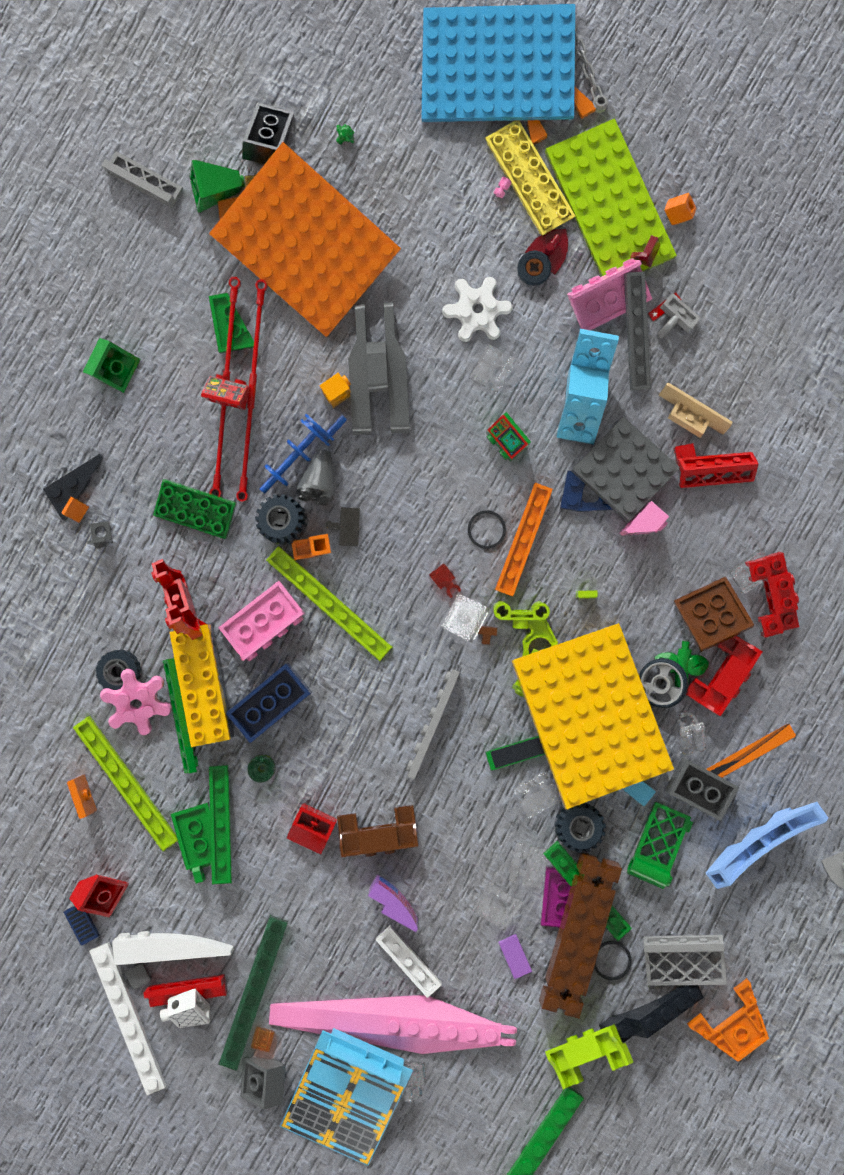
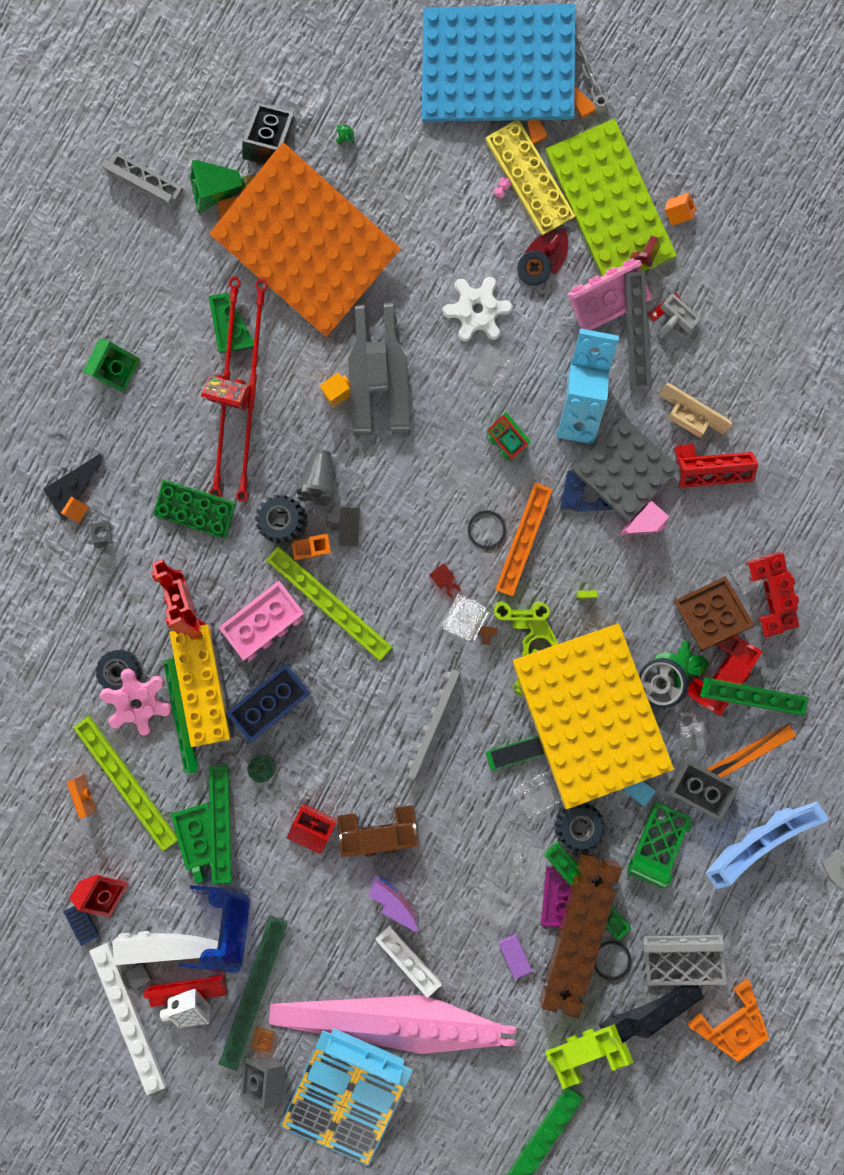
blue piece [260,414,347,494] -> none
none -> clear blue windscreen [178,885,251,974]
none -> green tile [700,677,809,716]

